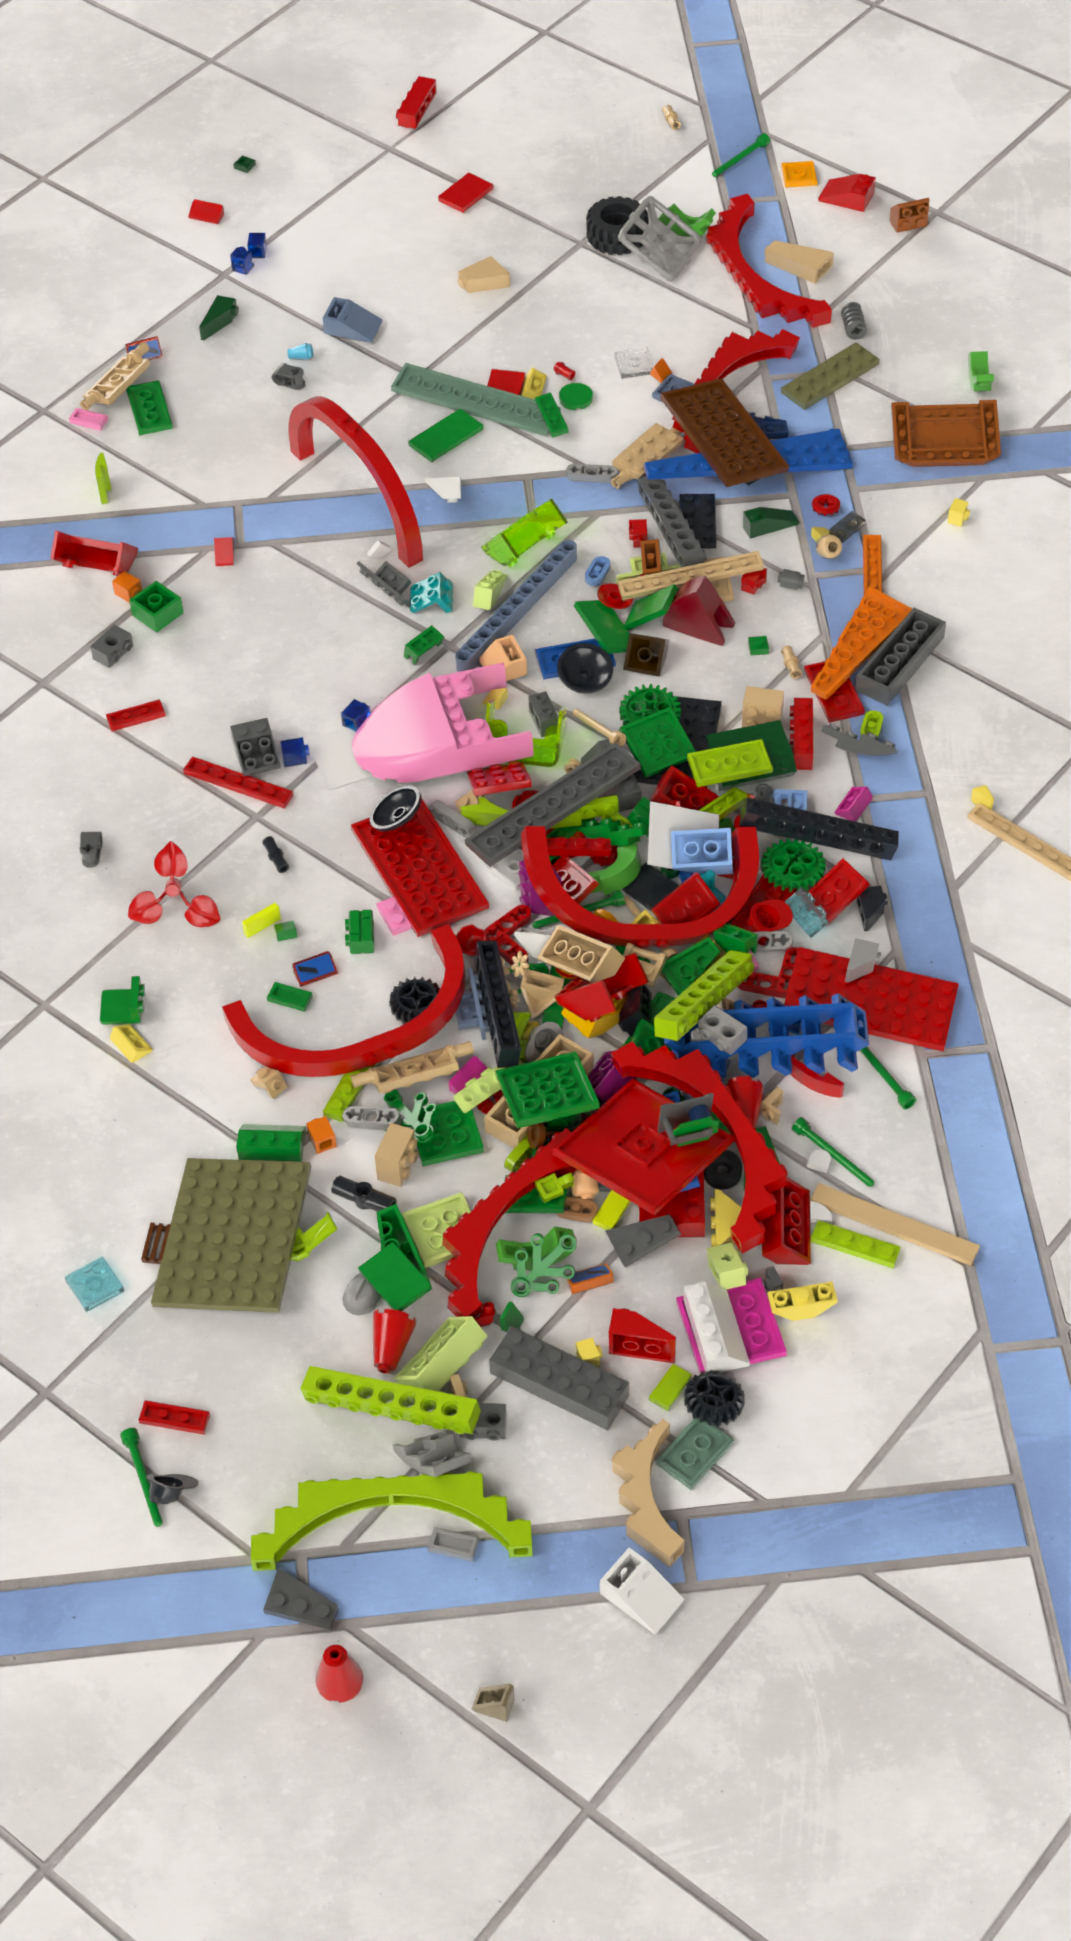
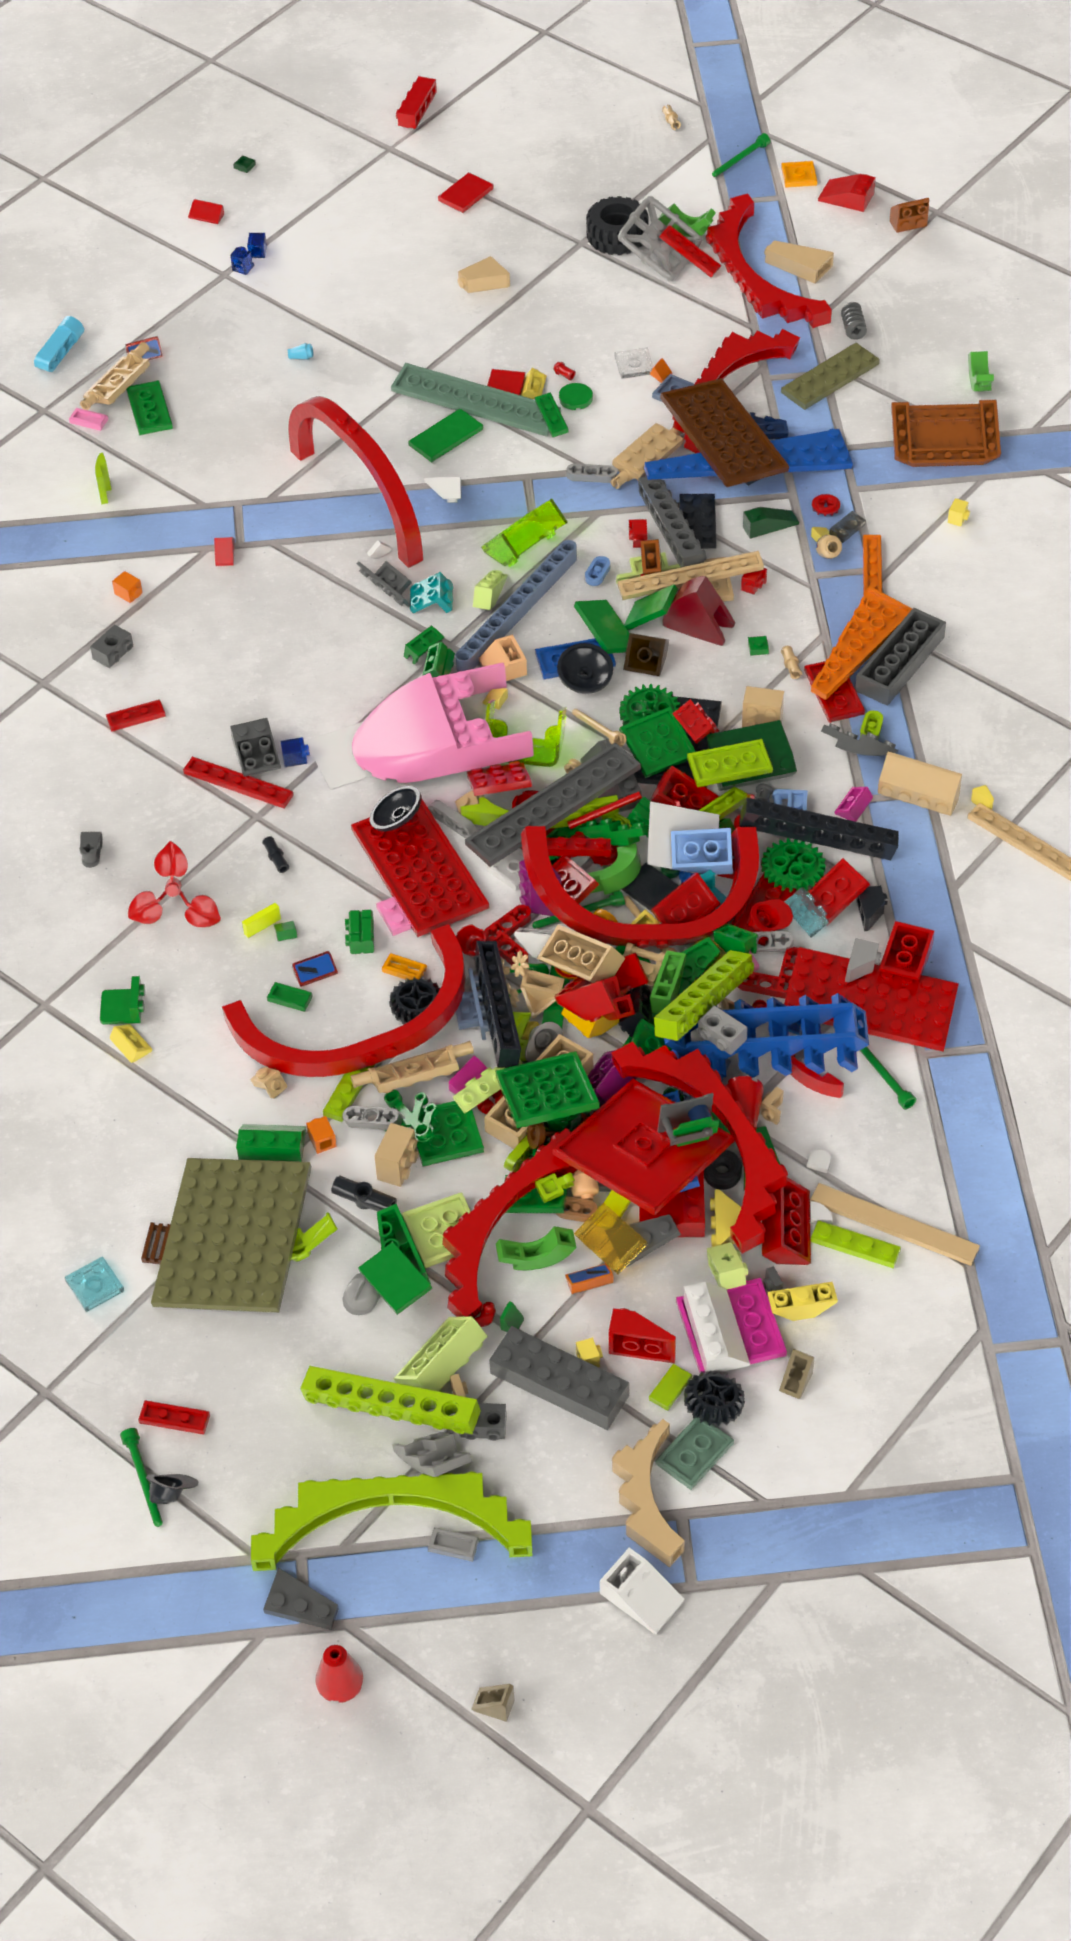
red windscreen [50,530,138,576] -> none
green brick [129,581,184,633] -> none
dark green slope [199,295,239,340] -> none
dark grey piece [271,363,306,390] -> none
sand blue slope [323,297,383,343] -> none
clear blue brick [341,699,370,732] -> none
red cone [373,1309,417,1374] -> none
plant [510,1233,577,1297] -> none
dark grey brick [528,691,559,737] -> none
red dish [597,583,633,609] -> none
dark grey brick [777,569,805,590] -> none
red brick [789,698,813,770] -> none
green piece [791,1117,874,1187] -> none
none -> medium azure beam [34,316,84,372]
none -> light orange tile [382,953,427,980]
none -> green brick [422,642,455,678]
none -> red bar [567,791,642,829]
none -> clear yellow piece [574,1203,648,1274]
none -> red brick [595,976,635,1020]
none -> bright green slope [650,950,686,1014]
none -> red tile [659,225,722,278]
none -> red bracket [672,699,720,744]
none -> dark tan slope [779,1349,814,1399]
none -> tan slope [878,751,962,816]
none -> red slope [879,921,935,981]

